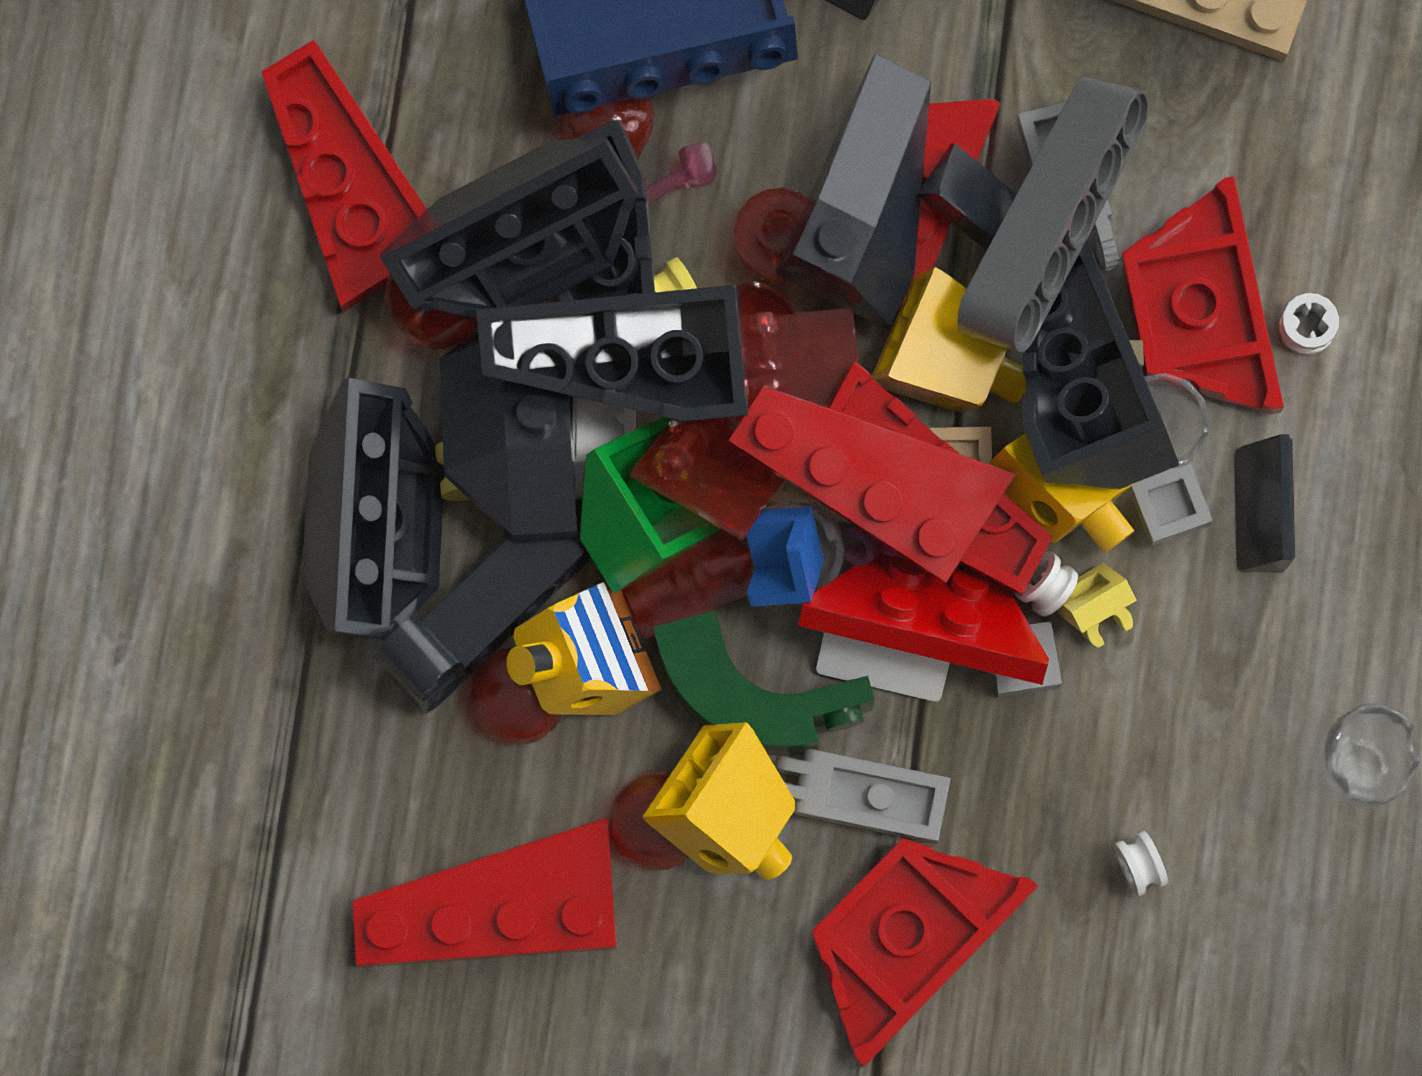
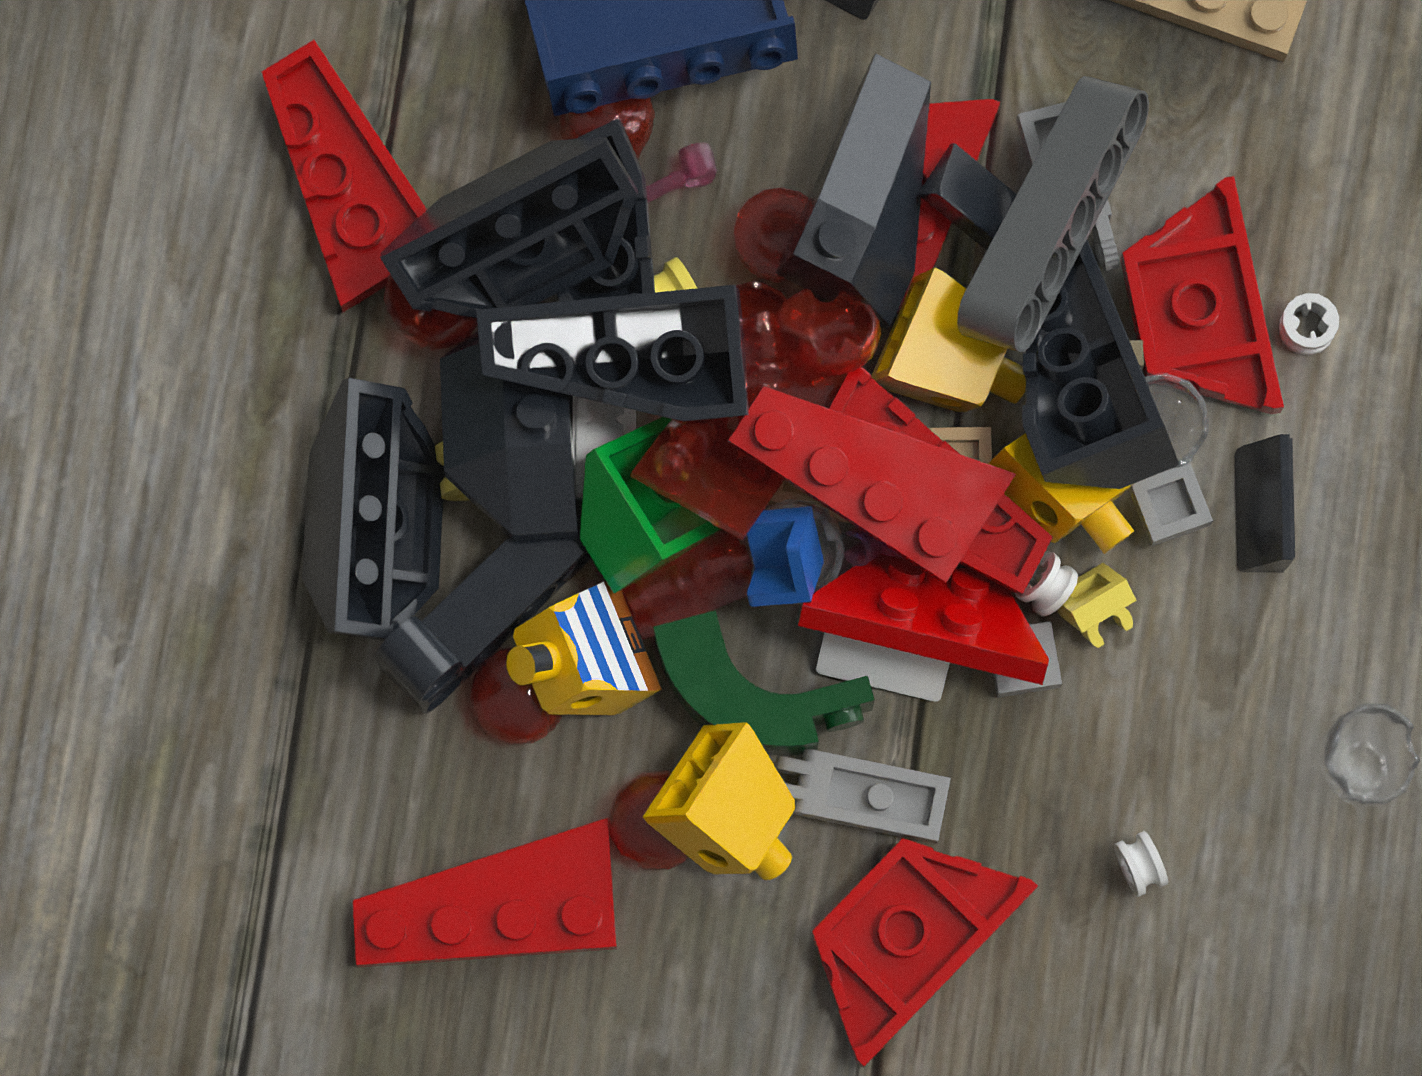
none -> clear red hair [776,289,881,377]

